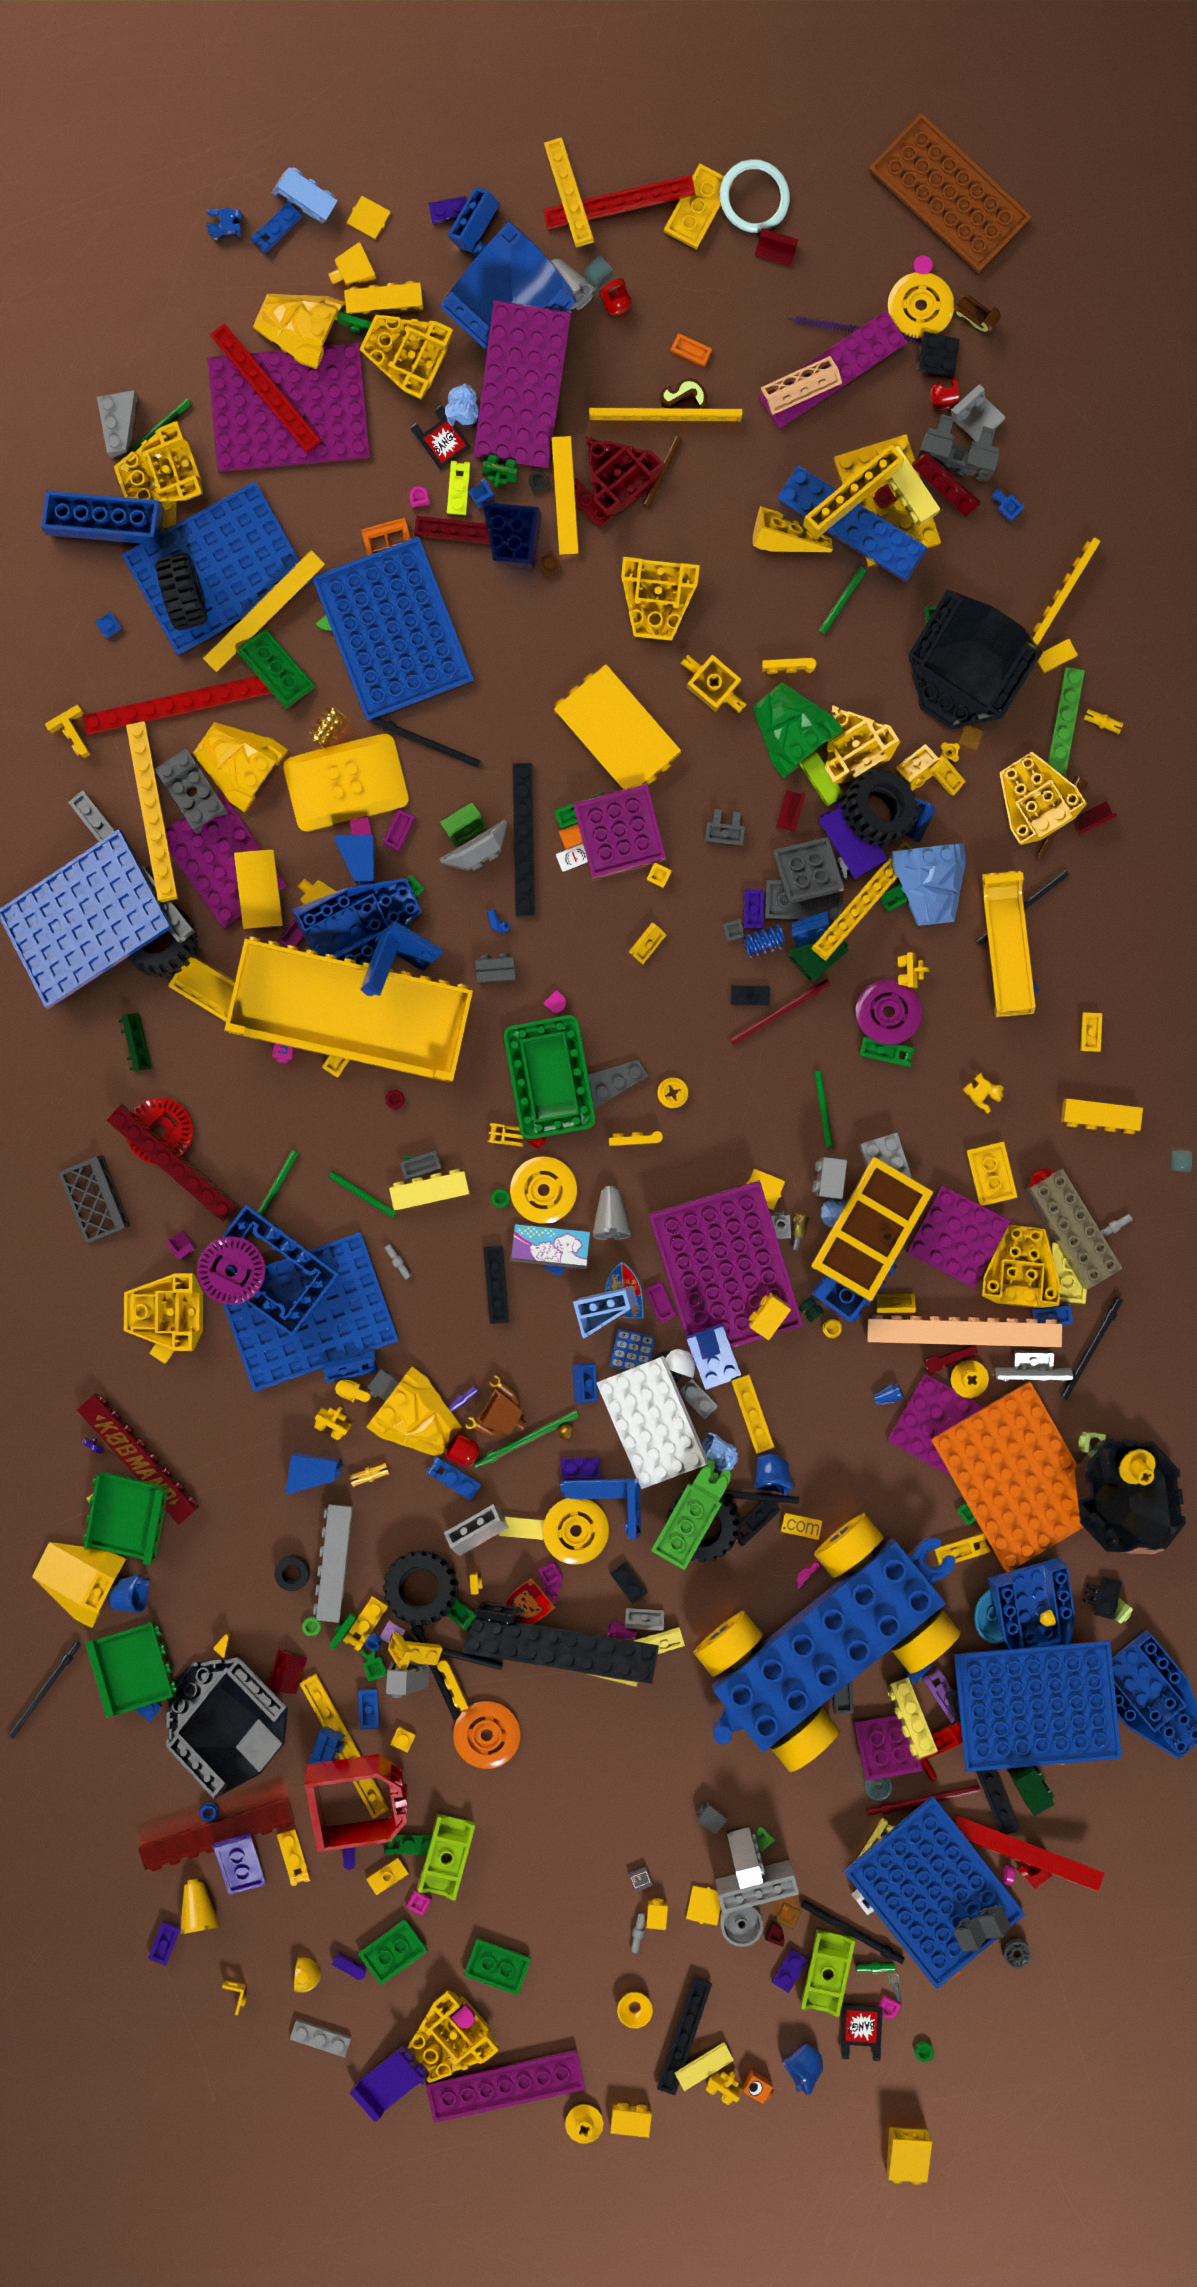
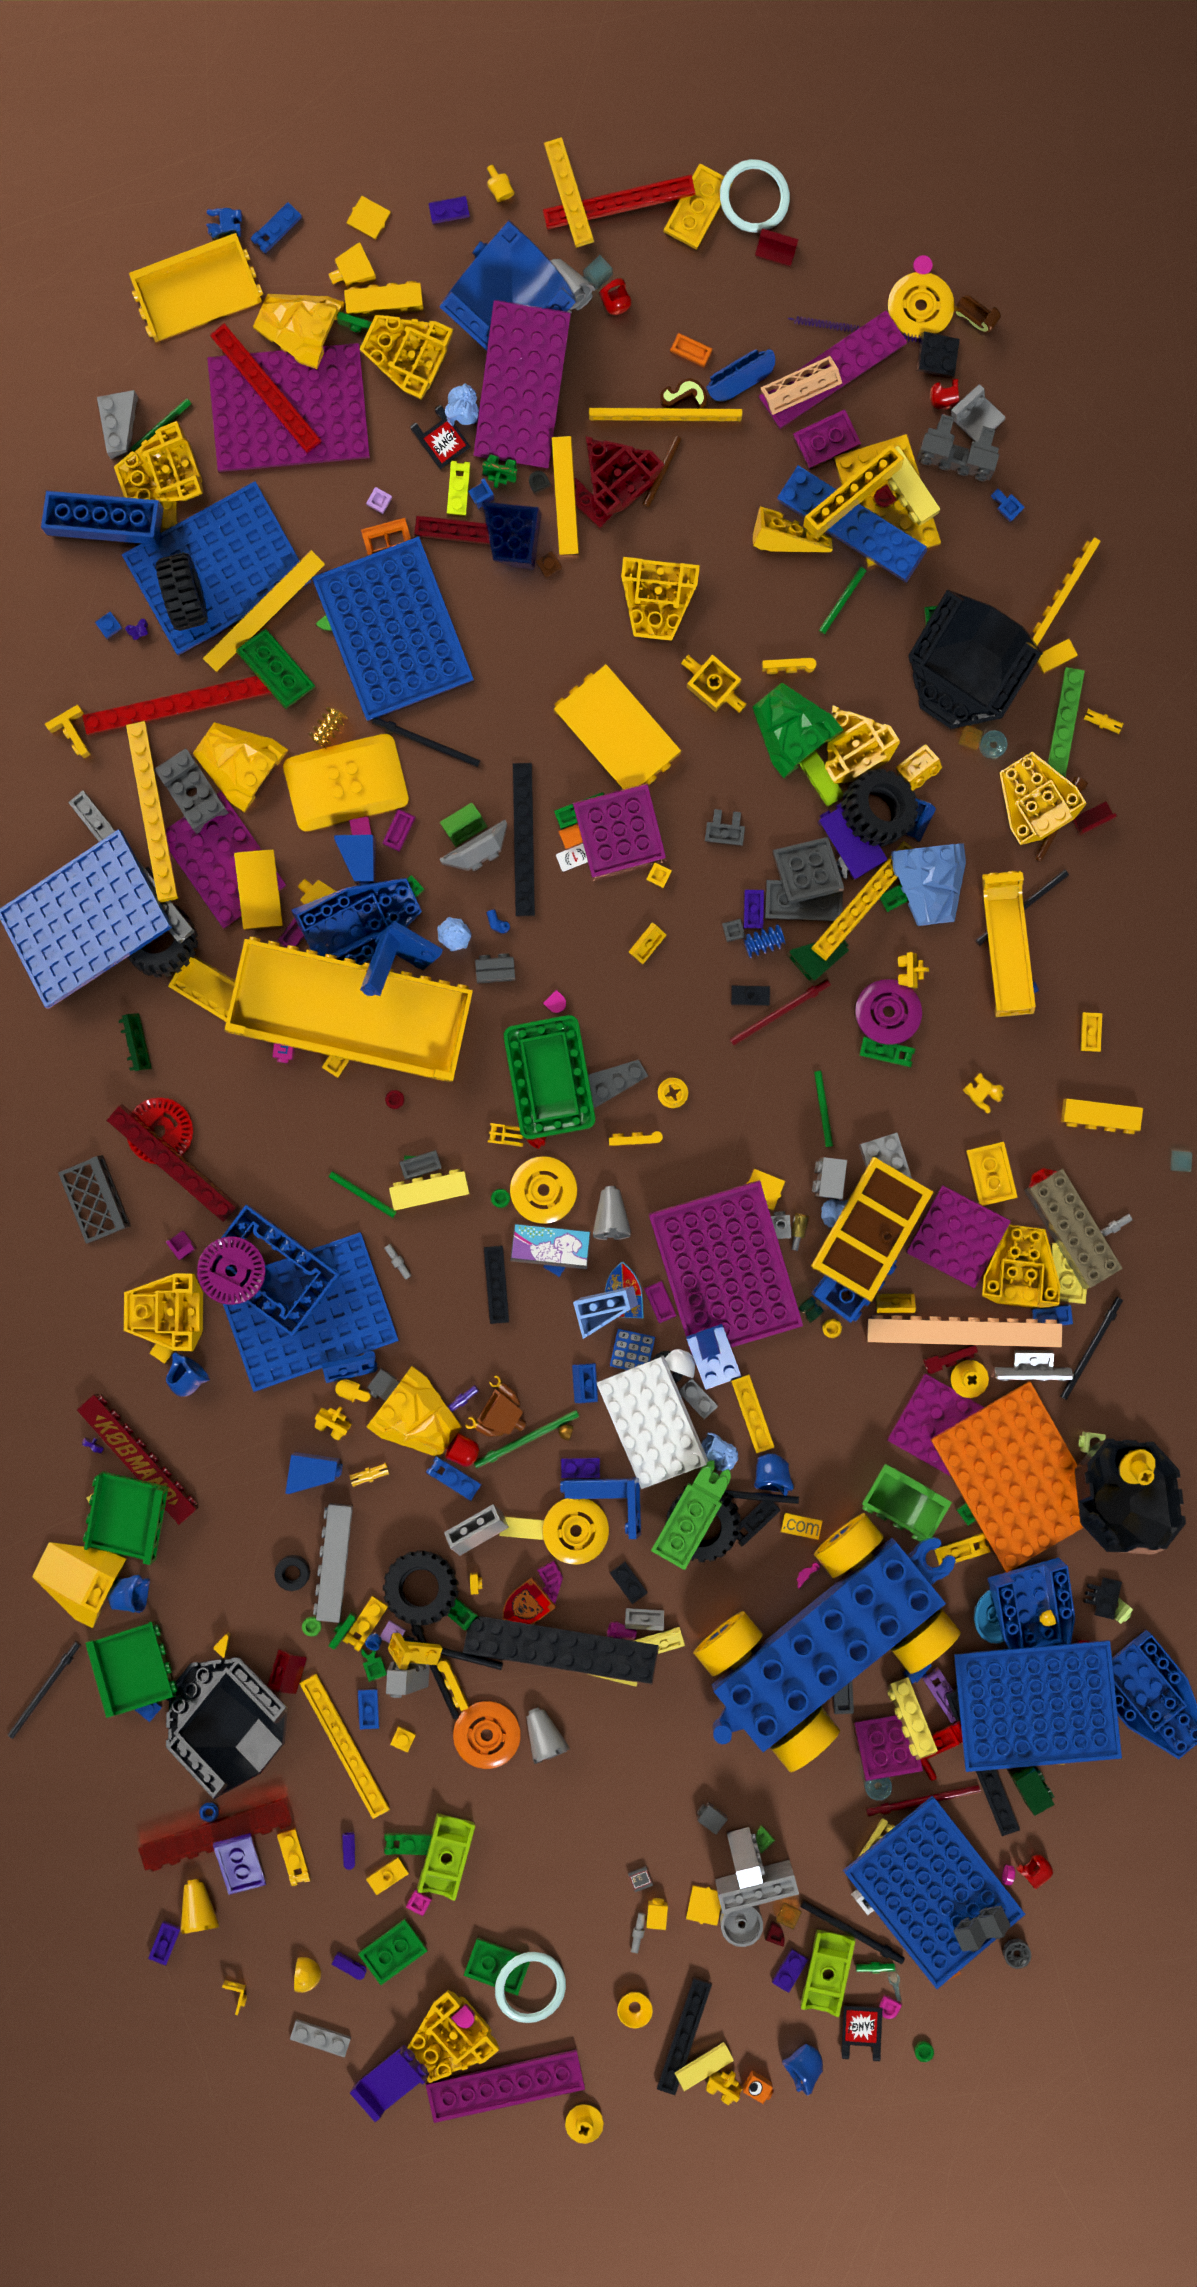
green bar [258,1150,299,1216] -> none
light blue wedge [271,167,338,223] -> none
red container [305,1754,408,1852] -> none
blue brick [308,1727,346,1764] -> none
dark pink tile [409,486,430,508] -> none
blue brick [447,187,500,252] -> none
black plate [476,1602,519,1624] -> none
yellow brick [610,2102,652,2138] -> none
yellow brick [748,1293,791,1340] -> none
dark red panel [776,790,806,833] -> none
blue brick [791,911,832,948] -> none
dark orange plate [868,113,1032,274] -> none
blue cone [874,1384,904,1405] -> none
yellow slope [887,2127,932,2185] -> none
dark red plate [912,451,980,516] -> none
yellow plate [929,756,966,796] -> none
yellow plate [940,742,960,762] -> none
red tile [954,1816,1105,1892] -> none
none -> dark purple piece [125,619,148,640]
none -> yellow panel [129,233,263,342]
none -> blue piece [166,1353,210,1397]
none -> lavender plate [366,487,392,514]
none -> light blue hair [437,917,472,951]
none -> yellow piece [487,165,515,203]
none -> light aqua wedge [495,1952,566,2023]
none -> light grey cone [526,1707,570,1764]
none -> blue brick [706,349,775,402]
none -> magenta plate [793,409,861,470]
none -> bright green cylinder [862,1464,952,1542]
none -> clear light blue wheel [979,730,1008,759]

